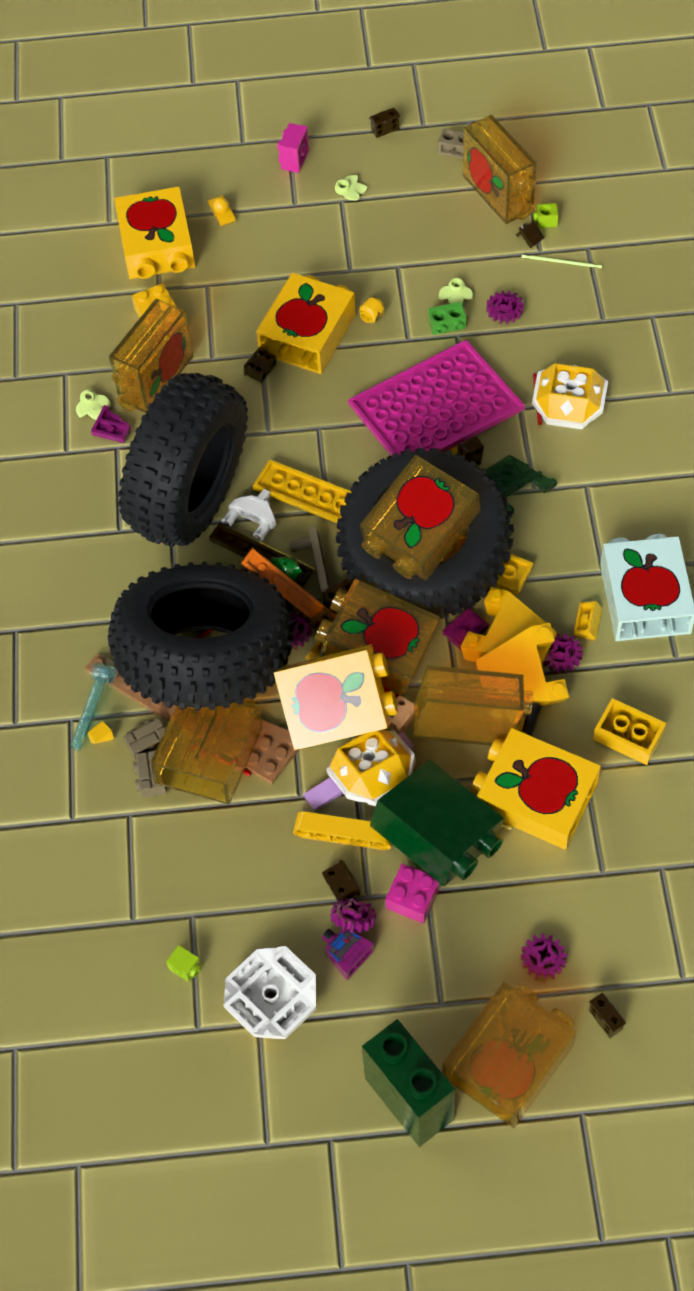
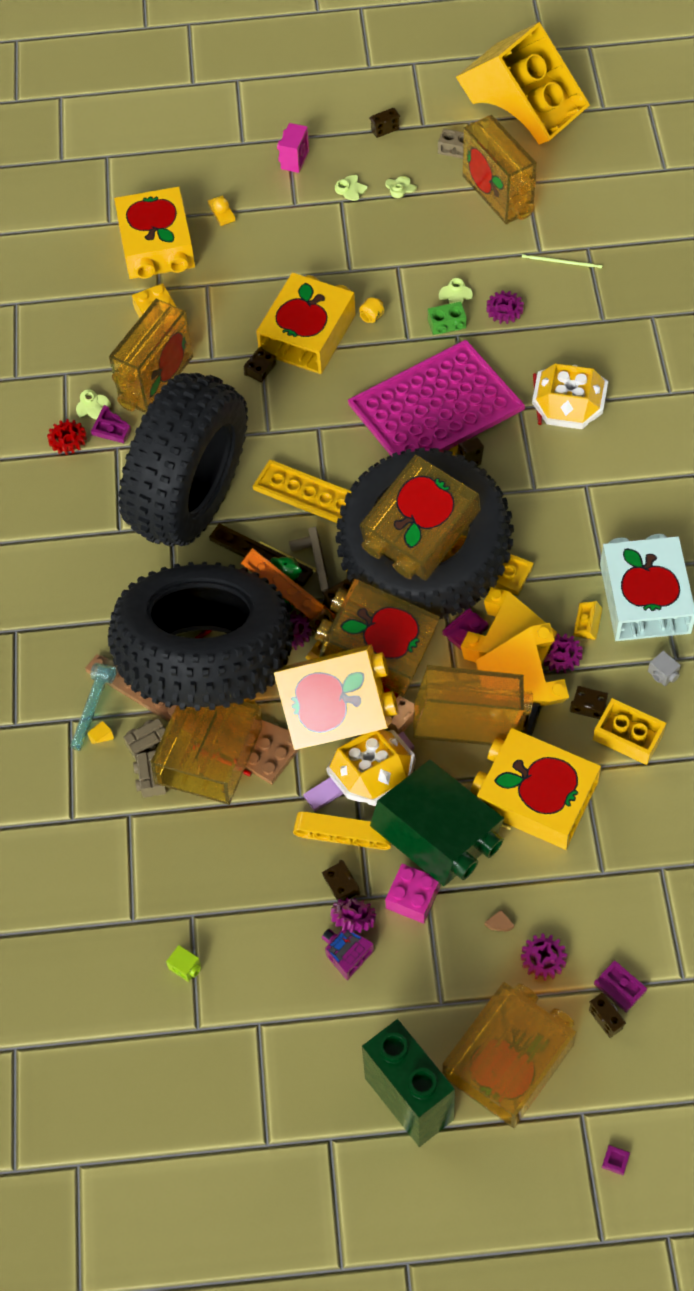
white connector [221,489,276,541] -> none
white piece [224,946,316,1039] -> none
clear green wing [486,455,557,514] -> none
dark brown bracket [516,221,545,248] -> none
lime brick [533,203,558,228] -> none
none -> red gear [47,419,87,455]
none -> yellowish green plate [385,176,417,198]
none -> yellow brick [456,22,590,145]
none -> medium nougat tile [485,910,514,932]
none -> dark brown piece [570,686,608,720]
none -> magenta plate [594,960,647,1013]
none -> magenta tile [602,1145,630,1175]
none -> light grey brick [648,651,681,686]

